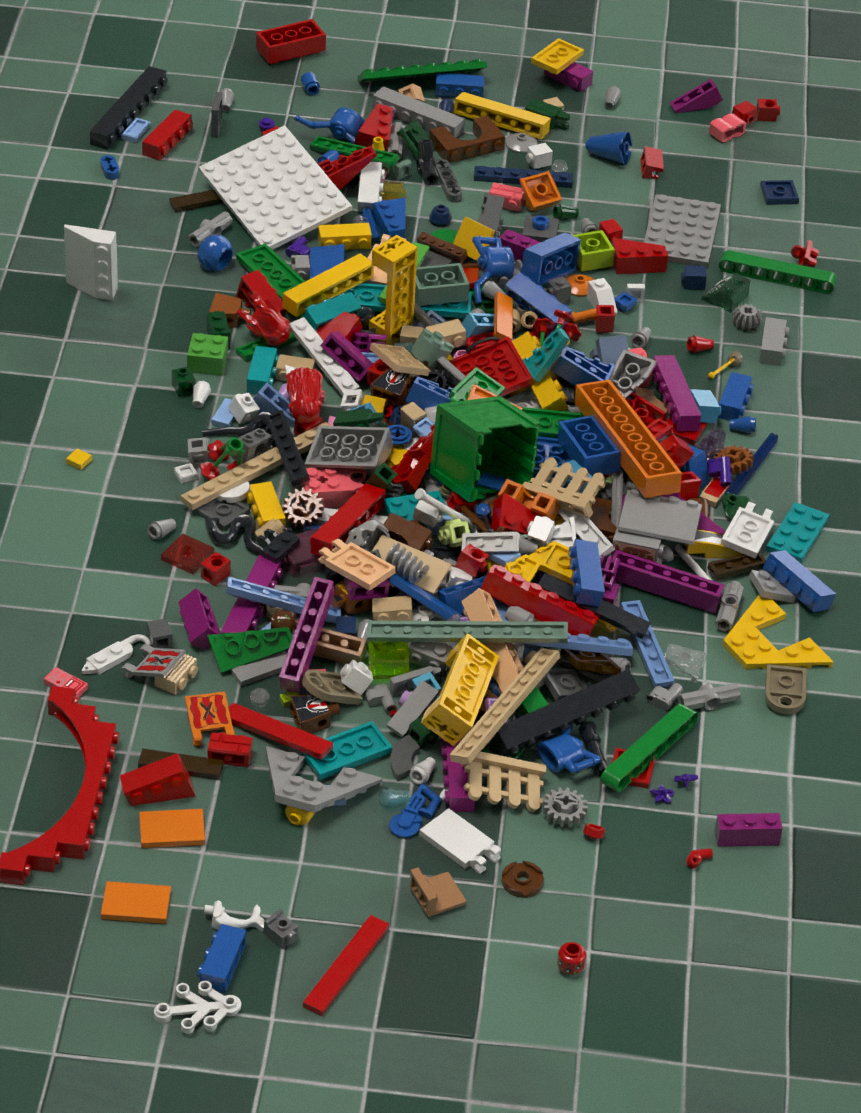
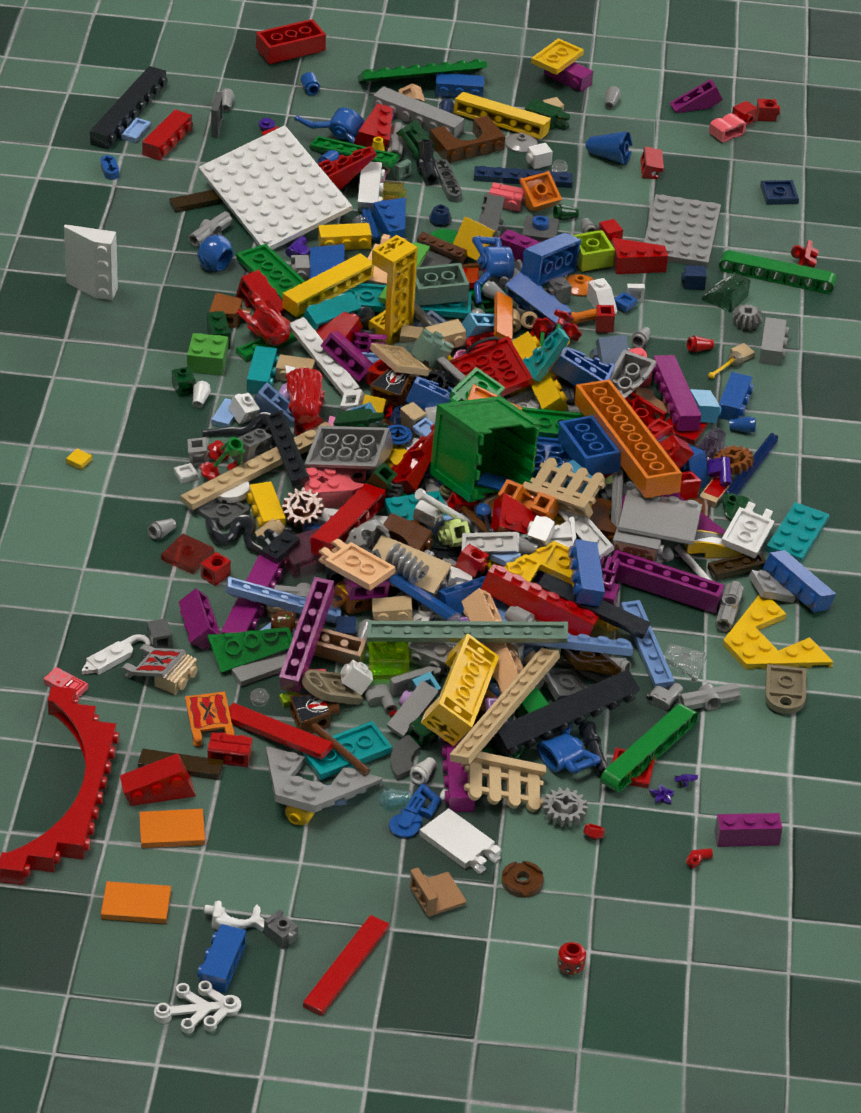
none -> reddish brown bar [311,723,370,776]
none -> tan tile [730,343,755,362]

